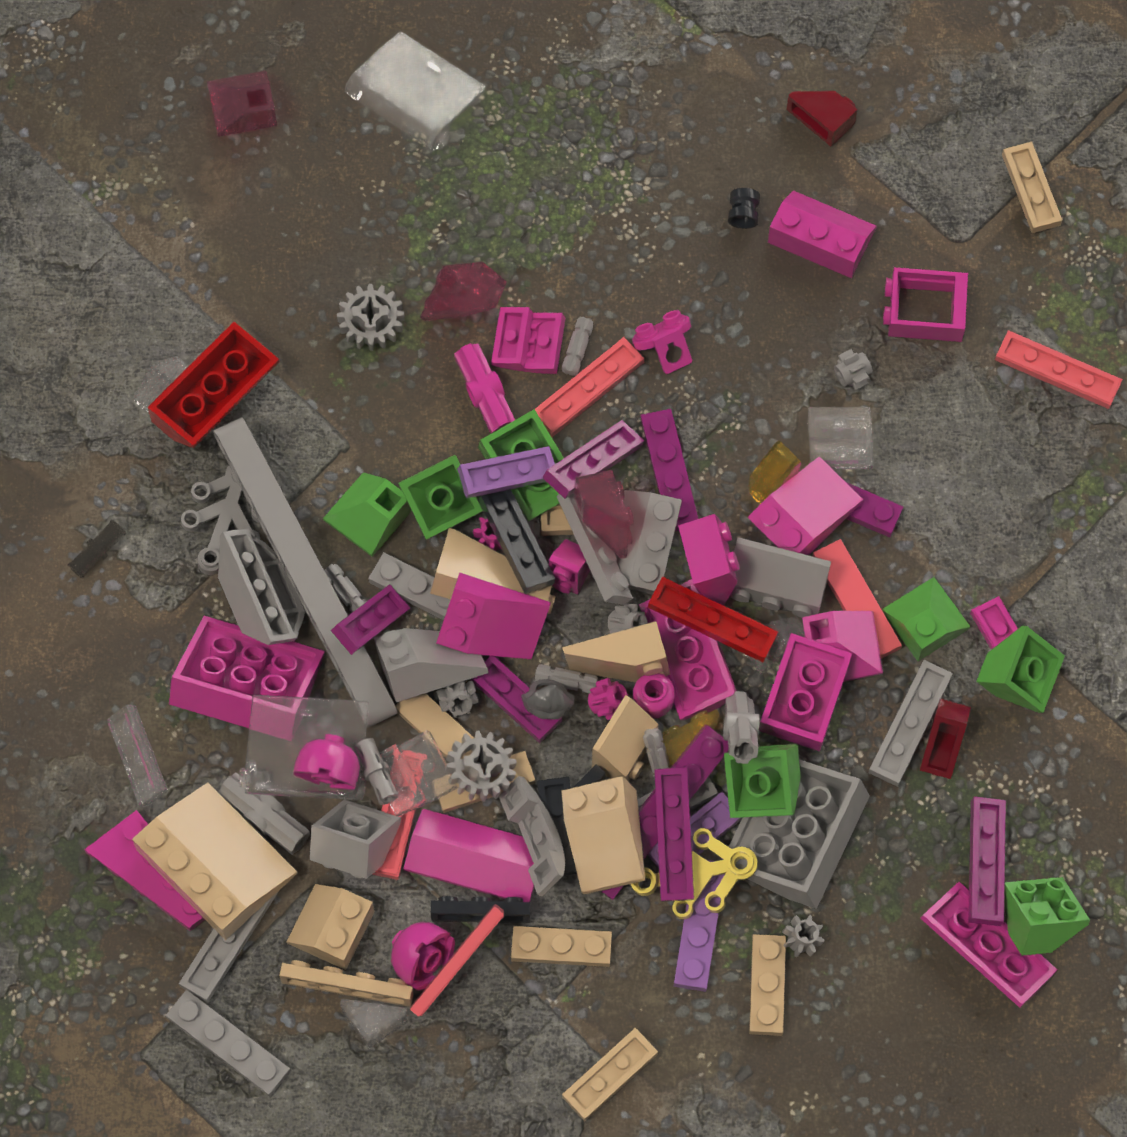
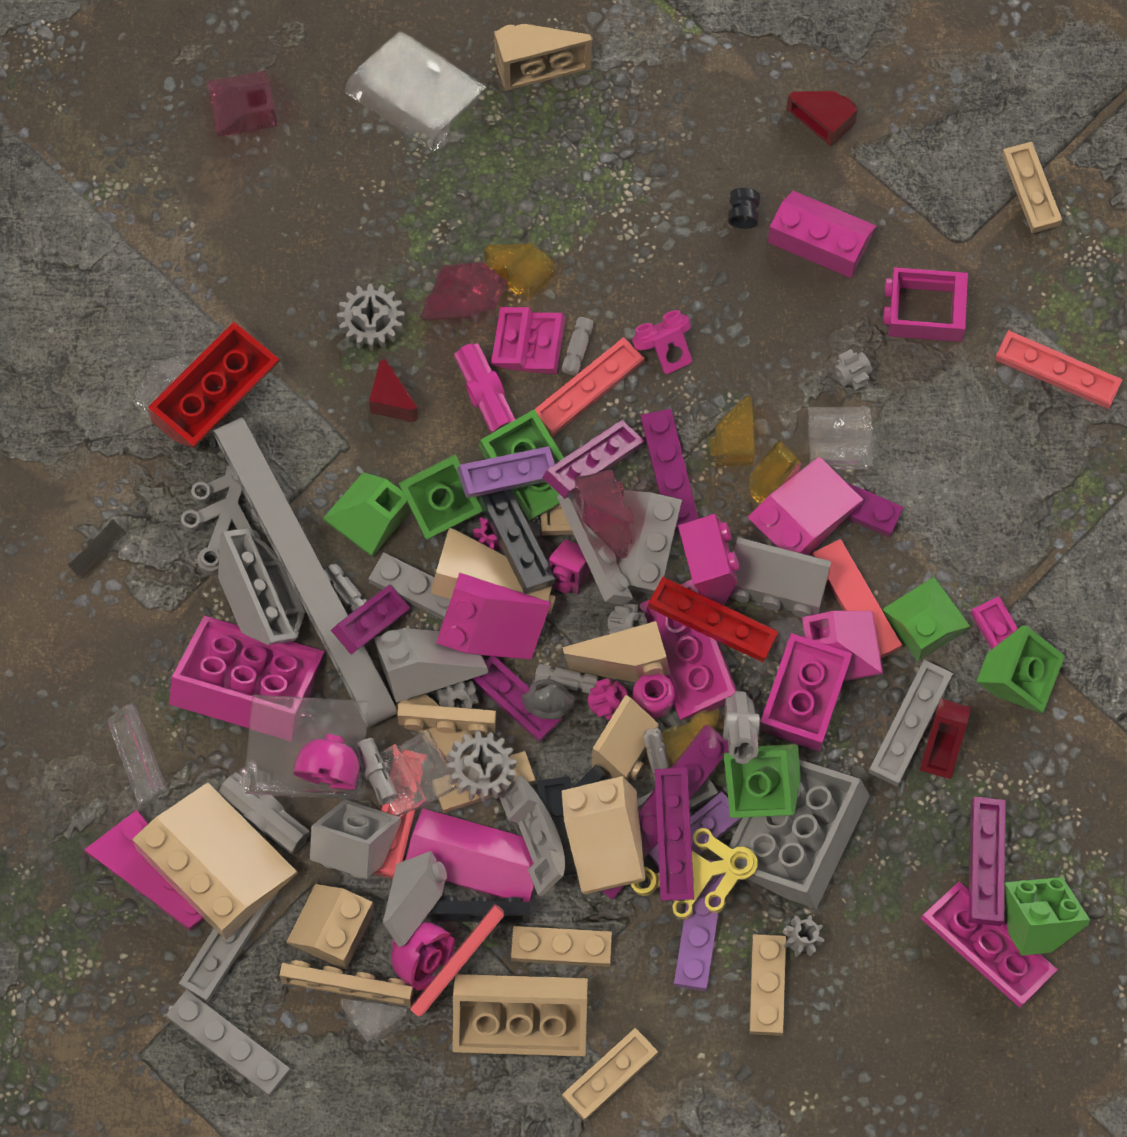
none -> dark red slope [369,359,418,422]
none -> light grey slope [383,851,447,947]
none -> tan plate [397,703,496,736]
none -> tan slope [453,974,588,1056]
none -> clear yellow slope [484,243,554,300]
none -> tan slope [494,24,592,91]
none -> clear yellow slope [709,396,755,467]

